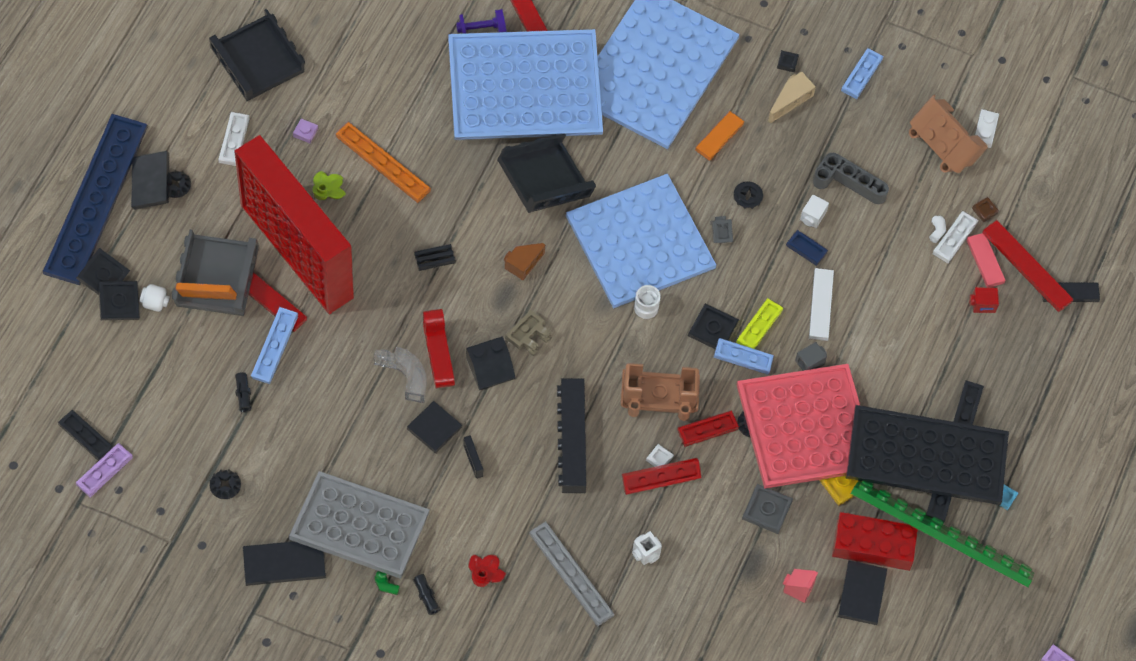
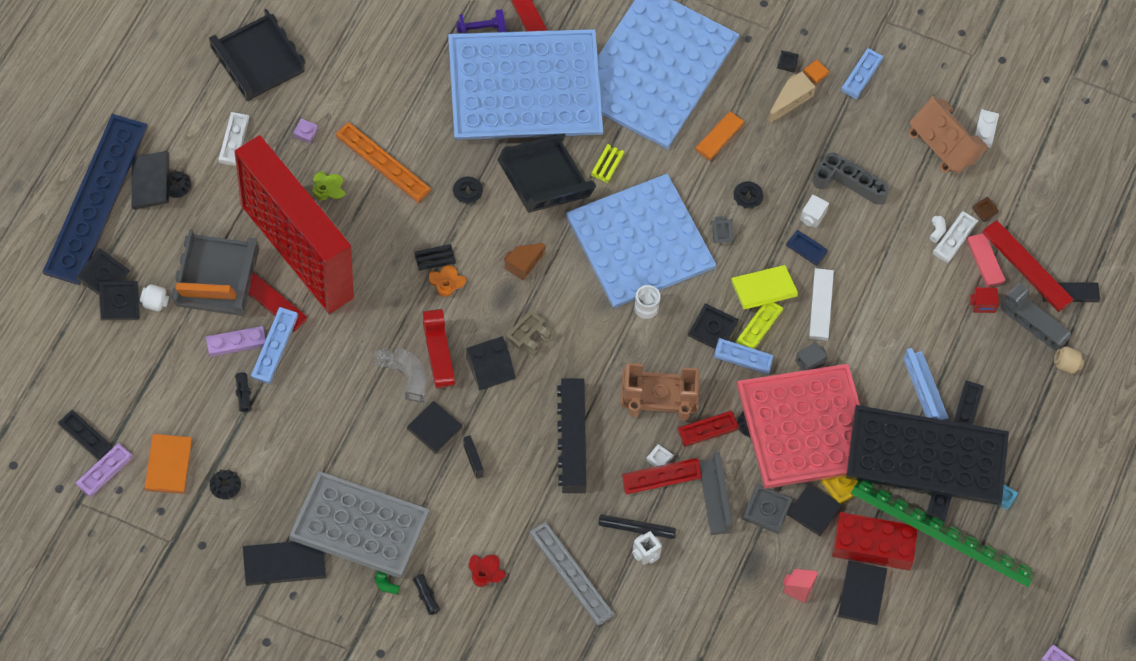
none -> orange tile [145,434,192,494]
none -> lavender plate [206,326,266,357]
none -> orange plate [429,265,466,297]
none -> black gear [453,176,483,205]
none -> neon yellow tile [591,144,624,183]
none -> black axle [598,514,676,539]
none -> dark grey fence [699,452,732,535]
none -> neon yellow tile [731,265,798,310]
none -> black tile [787,483,842,537]
none -> orange tile [803,60,829,85]
none -> light blue fence [903,348,949,421]
none -> dark grey beam [1001,283,1071,351]
none -> tan head [1054,346,1084,374]

